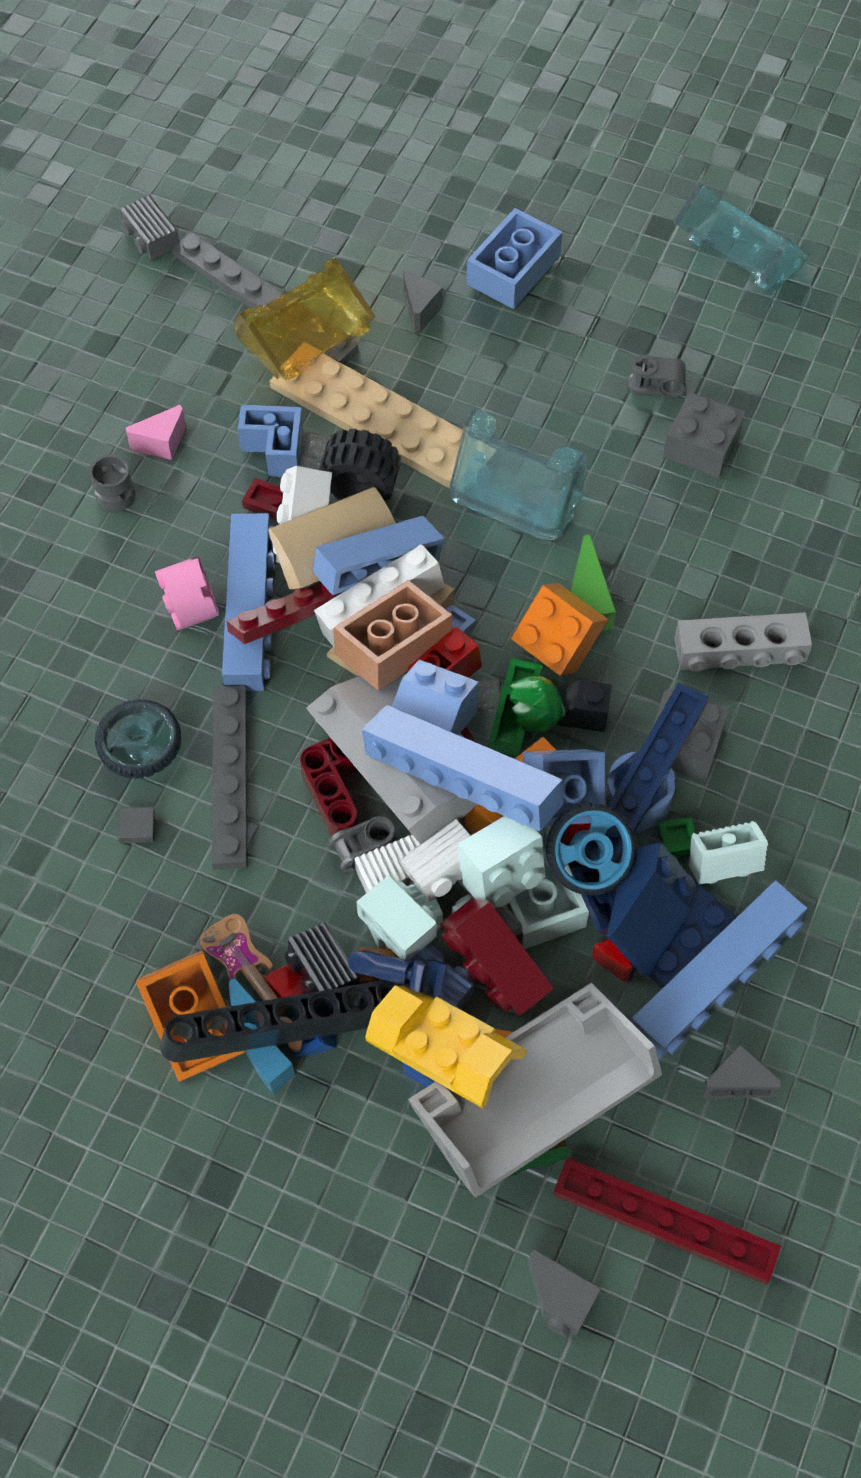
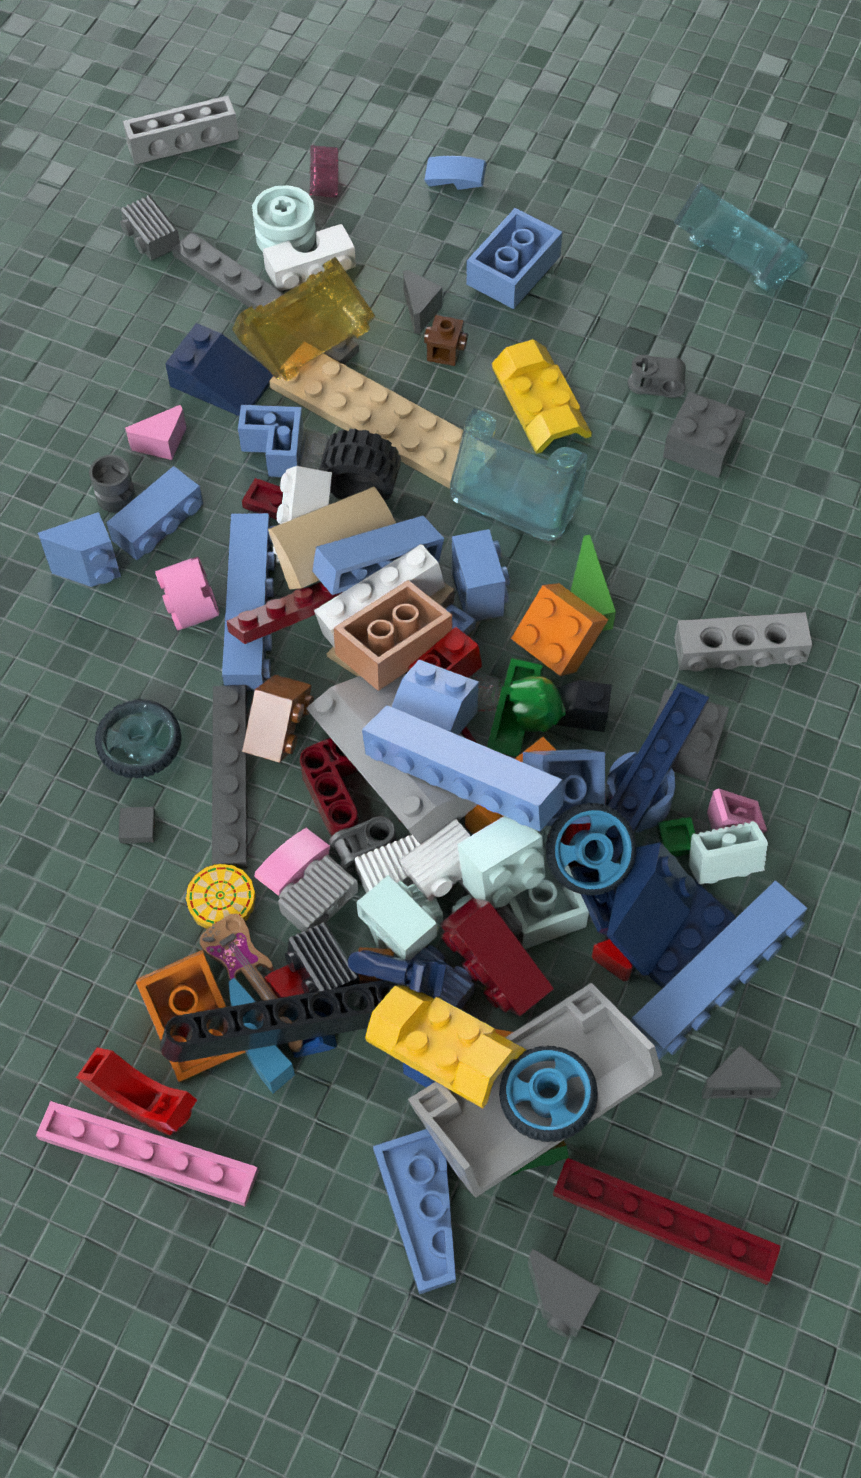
none -> bright pink plate [36,1101,259,1206]
none -> medium blue slope [38,512,121,587]
none -> red arch [76,1047,197,1135]
none -> medium blue brick [106,466,203,560]
none -> light grey brick [123,96,239,165]
none -> dark blue slope [165,323,275,416]
none -> yellow tile [186,864,256,929]
none -> brick [242,674,314,763]
none -> light aqua wheel [252,185,316,253]
none -> bright pink slope [255,828,330,896]
none -> white arch [263,224,356,292]
none -> light grey brick [278,855,358,932]
none -> clear pink slope [309,145,338,198]
none -> medium blue wing [373,1129,456,1294]
none -> medium blue slope [424,156,487,190]
none -> reddish brown brick [424,315,468,366]
none -> medium blue brick [452,529,510,621]
none -> yellow piece [492,339,592,454]
none -> dark azure wheel [499,1045,598,1142]
none -> bright pink slope [707,788,767,833]

